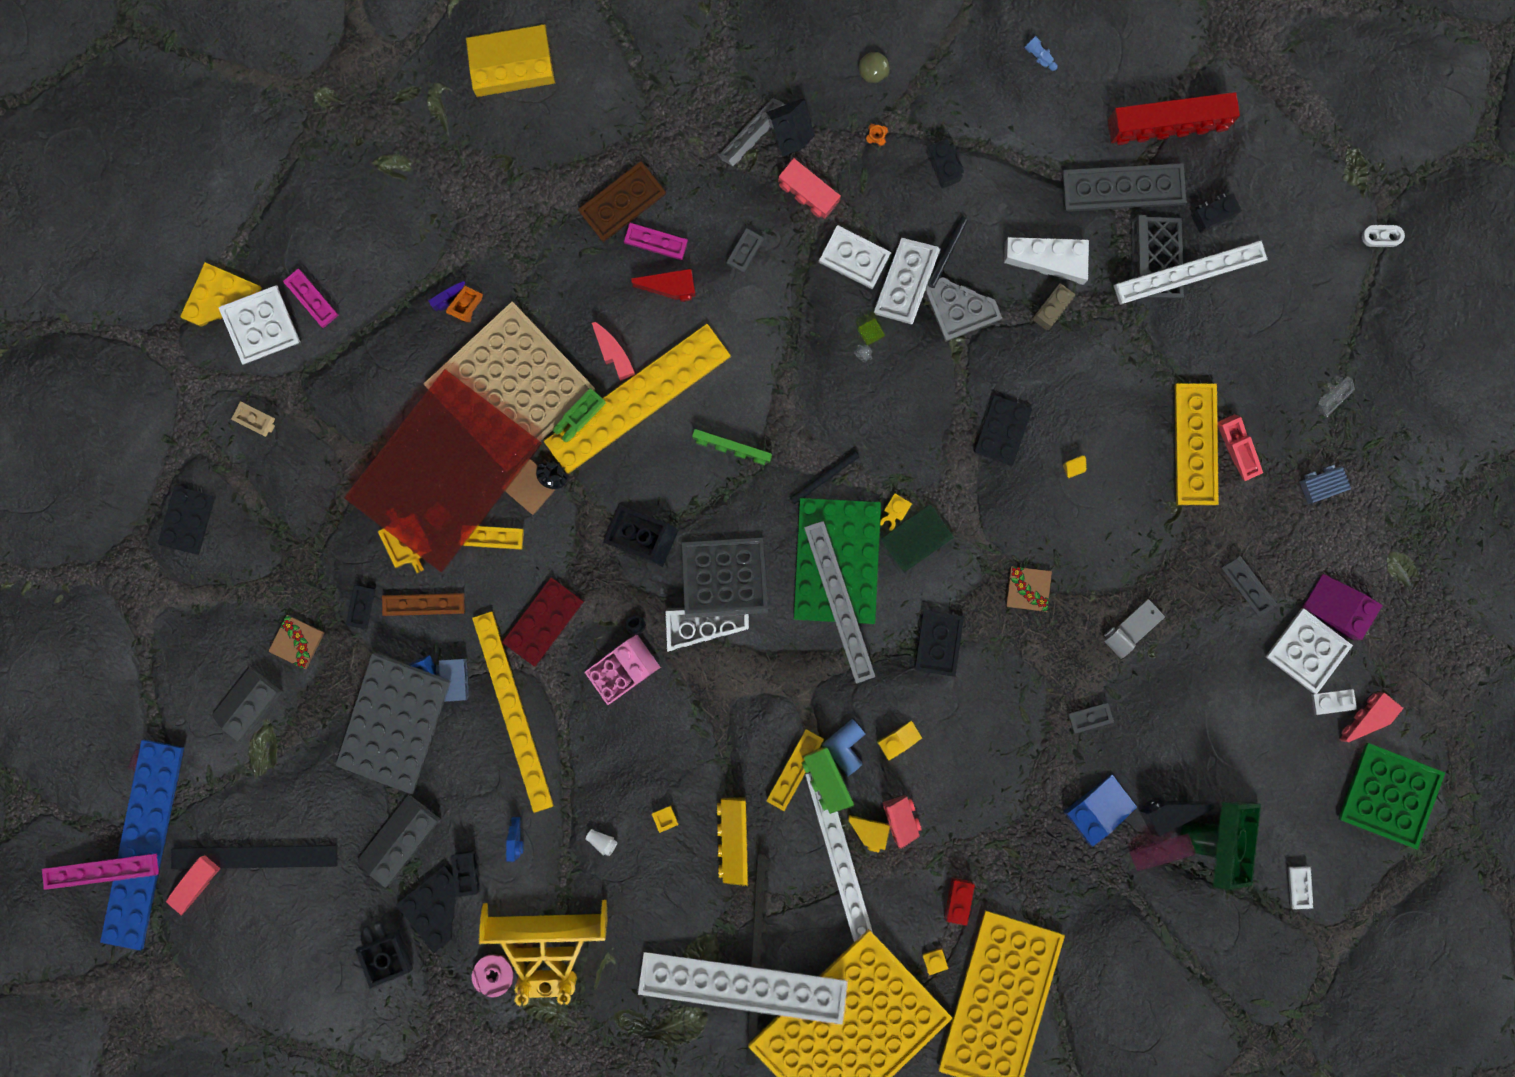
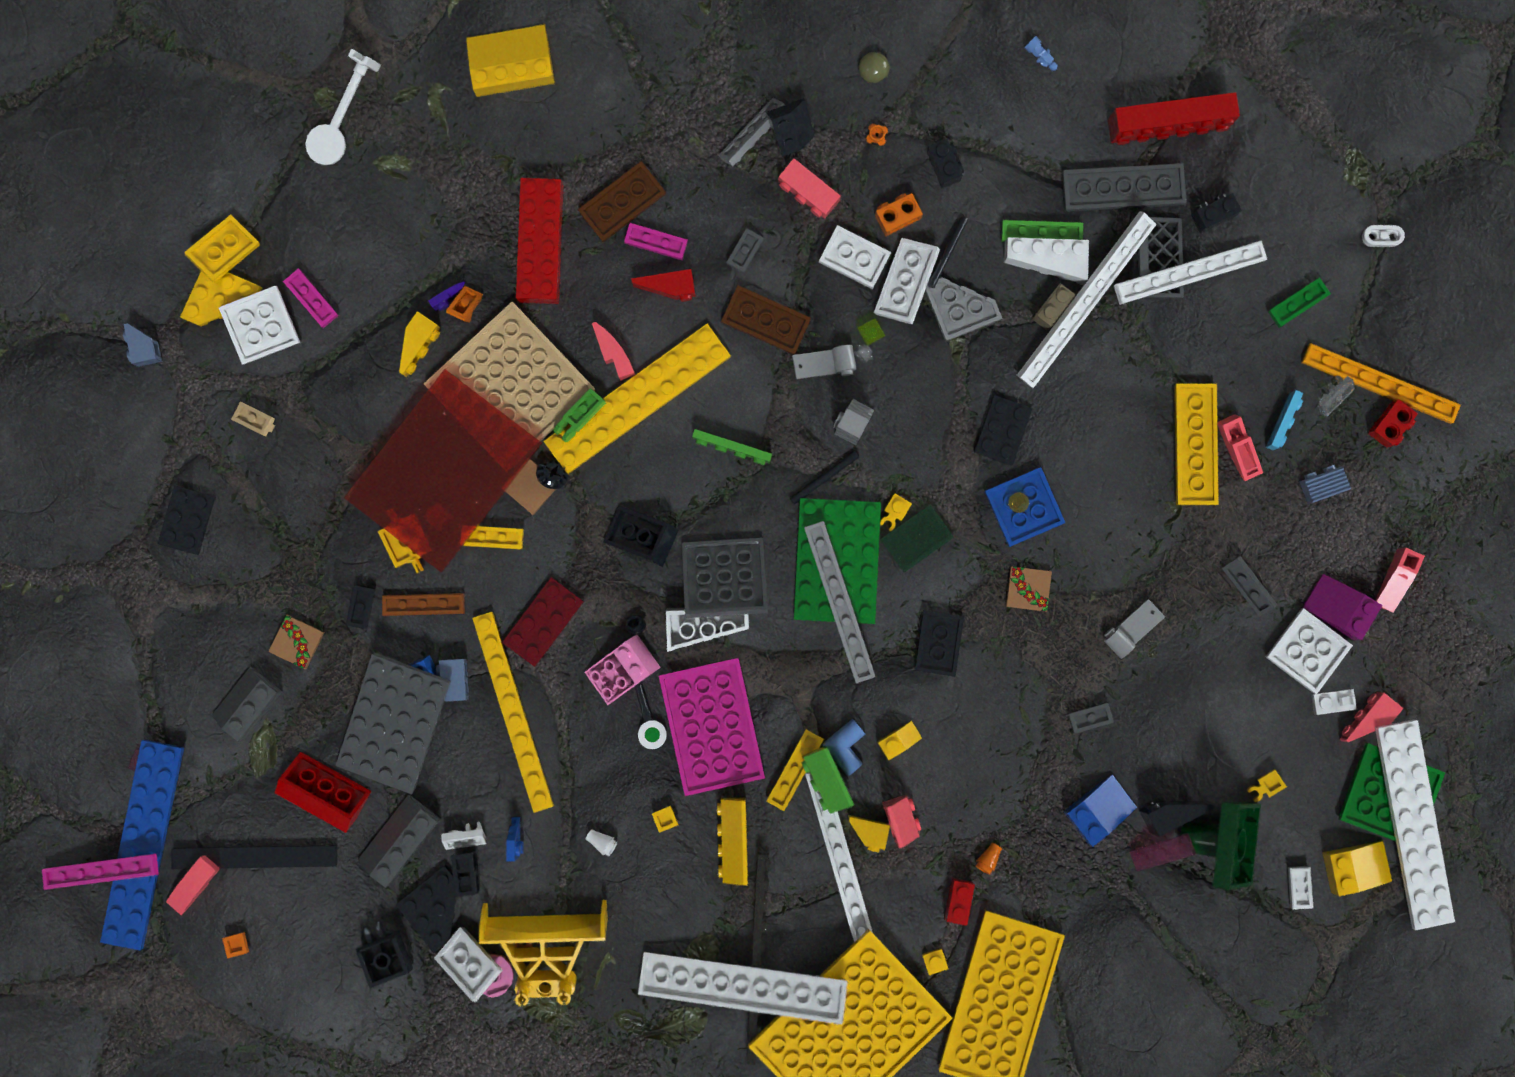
yellow slope [1063,455,1086,478] -> none
none -> sand blue slope [123,323,162,367]
none -> yellow plate [184,215,260,283]
none -> orange plate [222,932,249,958]
none -> red slope [275,752,371,833]
none -> white piece [306,49,381,165]
none -> yellow slope [399,311,441,377]
none -> white plate [434,927,503,1002]
none -> white plate [441,822,487,850]
none -> red brick [516,178,564,304]
none -> piece [634,685,667,749]
none -> dark pink plate [659,658,765,796]
none -> reddish brown plate [721,285,811,355]
none -> light grey door [792,345,856,379]
none -> light grey wedge [833,399,874,445]
none -> orange brick [875,193,923,237]
none -> orange cone [976,843,1002,875]
none -> blue plate [984,467,1065,547]
none -> bright green plate [1001,220,1083,242]
none -> clear yellow plate [1008,492,1029,513]
none -> white plate [1017,211,1156,388]
none -> yellow plate [1247,769,1287,802]
none -> medium azure plate [1266,390,1303,450]
none -> green plate [1267,277,1331,328]
none -> light orange tile [1301,343,1461,424]
none -> yellow slope [1322,840,1392,896]
none -> red brick [1368,399,1418,448]
none -> coral slope [1375,548,1425,613]
none -> white plate [1375,719,1455,930]

